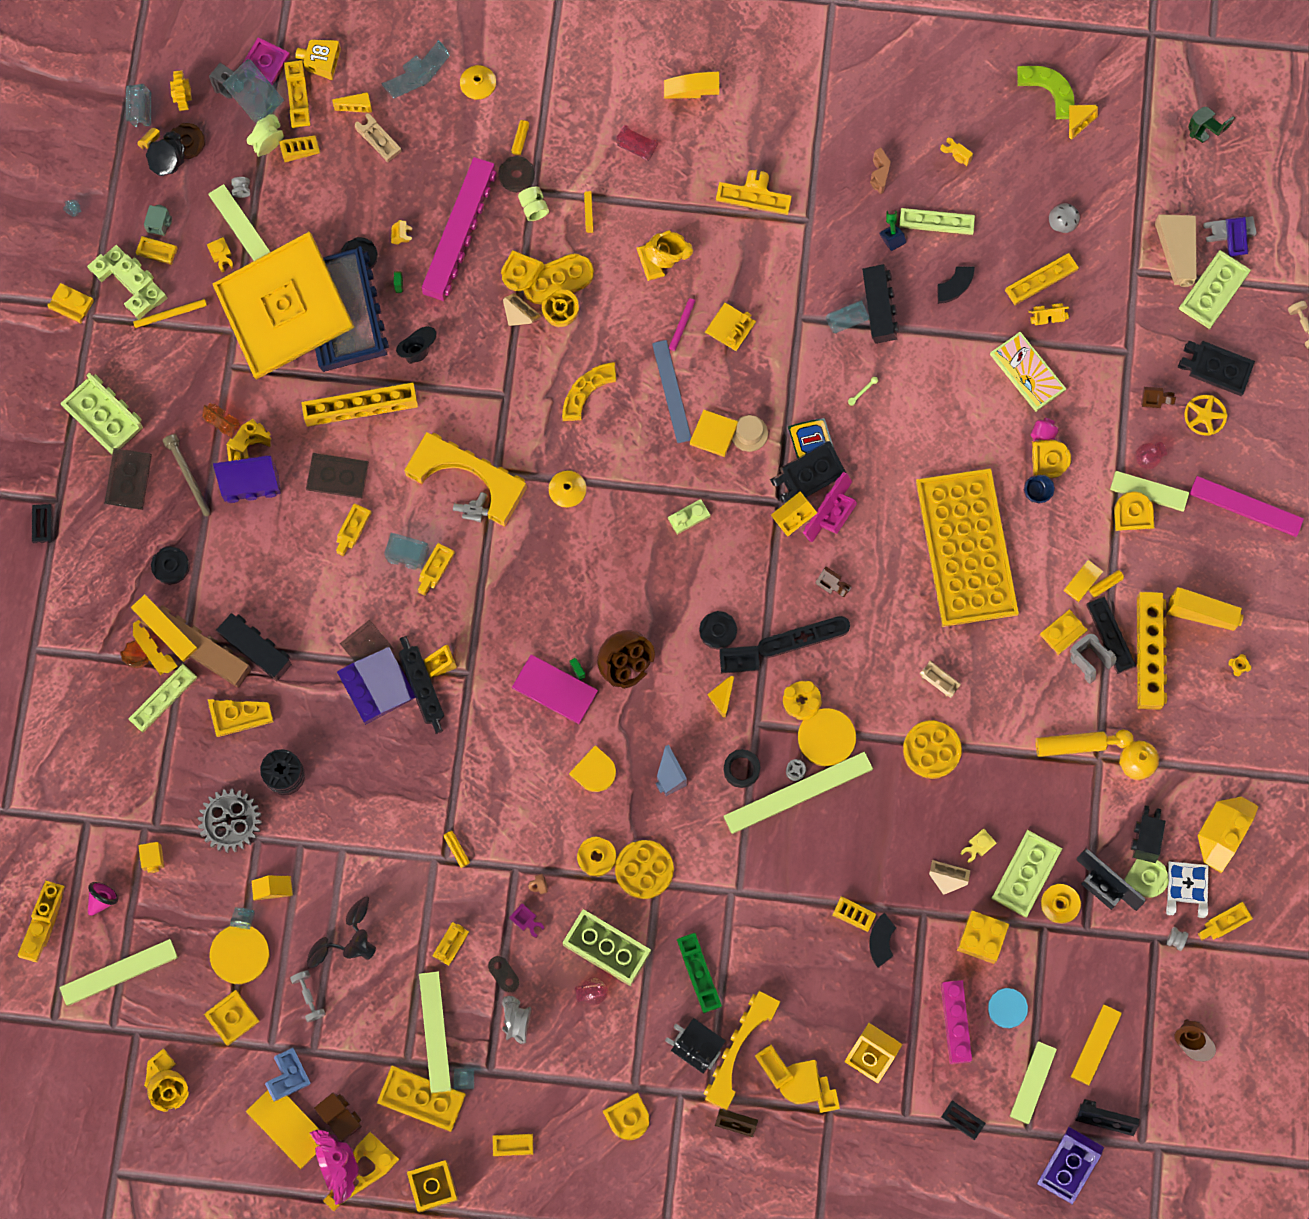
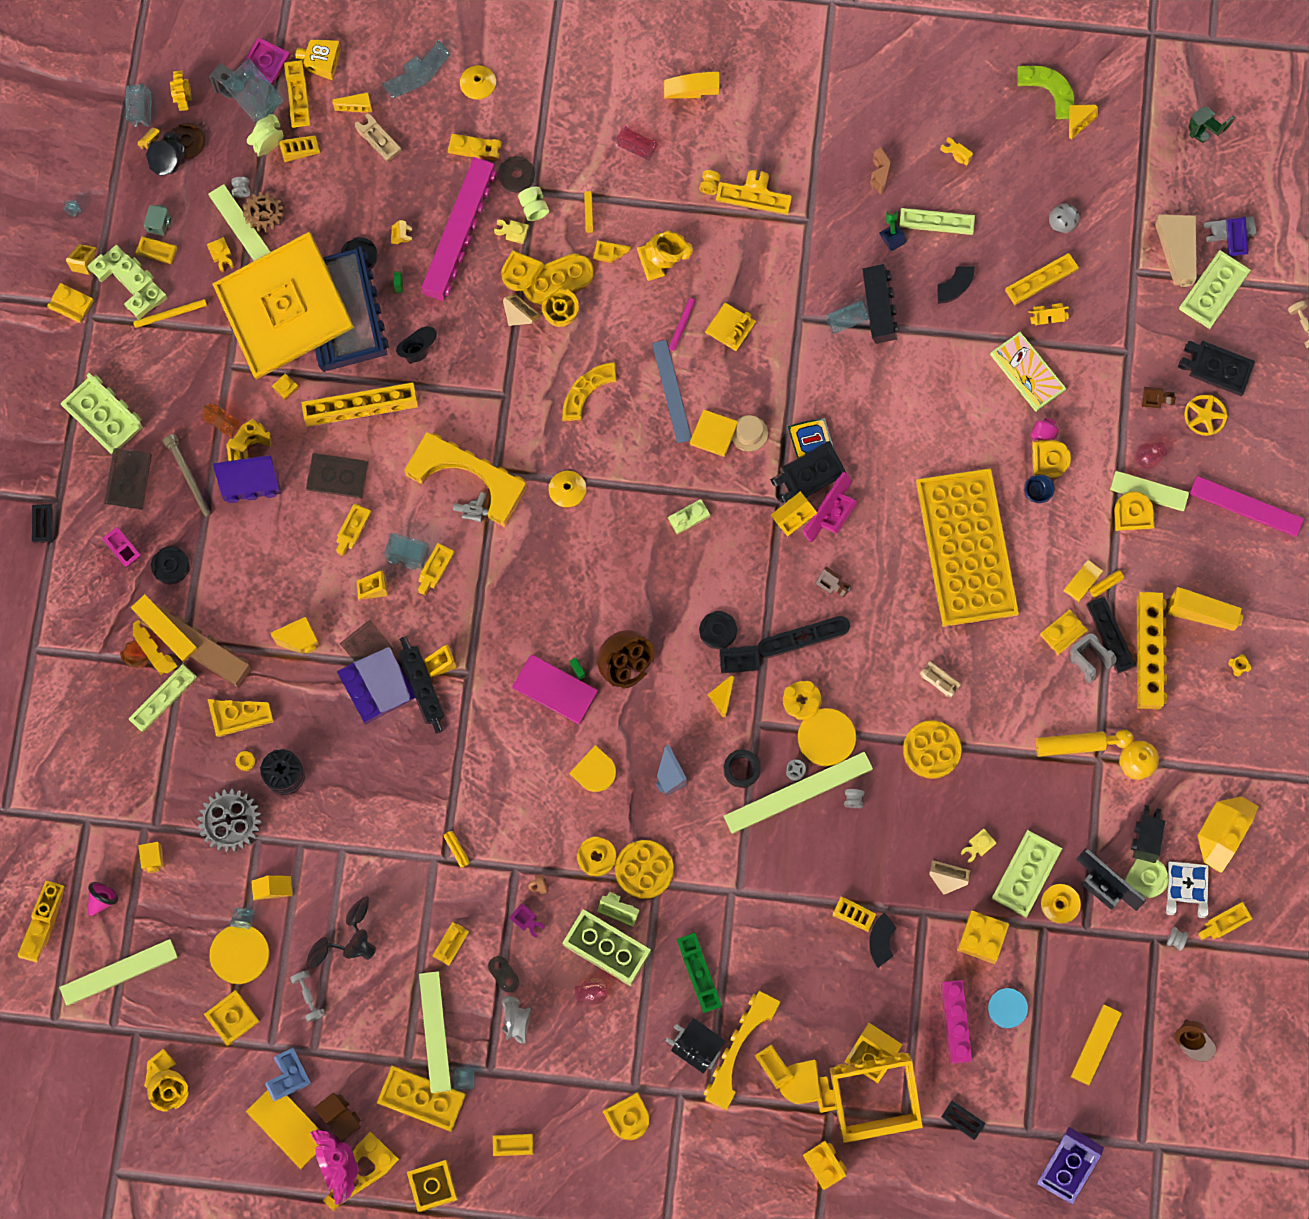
black brick [216,613,292,682] -> none
yellow axle [511,120,529,155] -> none
dark brown tile [715,1108,758,1137] -> none
yellowish green hinge [848,377,878,406] -> none
yellowish green tile [1009,1041,1057,1124] -> none
black hinge [1075,1099,1140,1136] -> none
none -> yellow slope [66,244,97,275]
none -> dark pink brick [102,527,141,567]
none -> yellow tile [235,751,256,771]
none -> medium nougat gear [243,192,283,232]
none -> yellow slope [270,617,320,654]
none -> yellow plate [272,374,299,401]
none -> yellow slope [356,571,388,599]
none -> yellow plate [448,134,502,161]
none -> light yellow plate [494,220,529,244]
none -> yellow tile [593,240,631,263]
none -> yellowish green hinge [597,892,639,927]
none -> yellow wheel [699,170,721,195]
none -> yellow bracket [802,1141,847,1190]
none -> yellow window [830,1052,923,1143]
none -> light grey wheel [844,789,865,808]

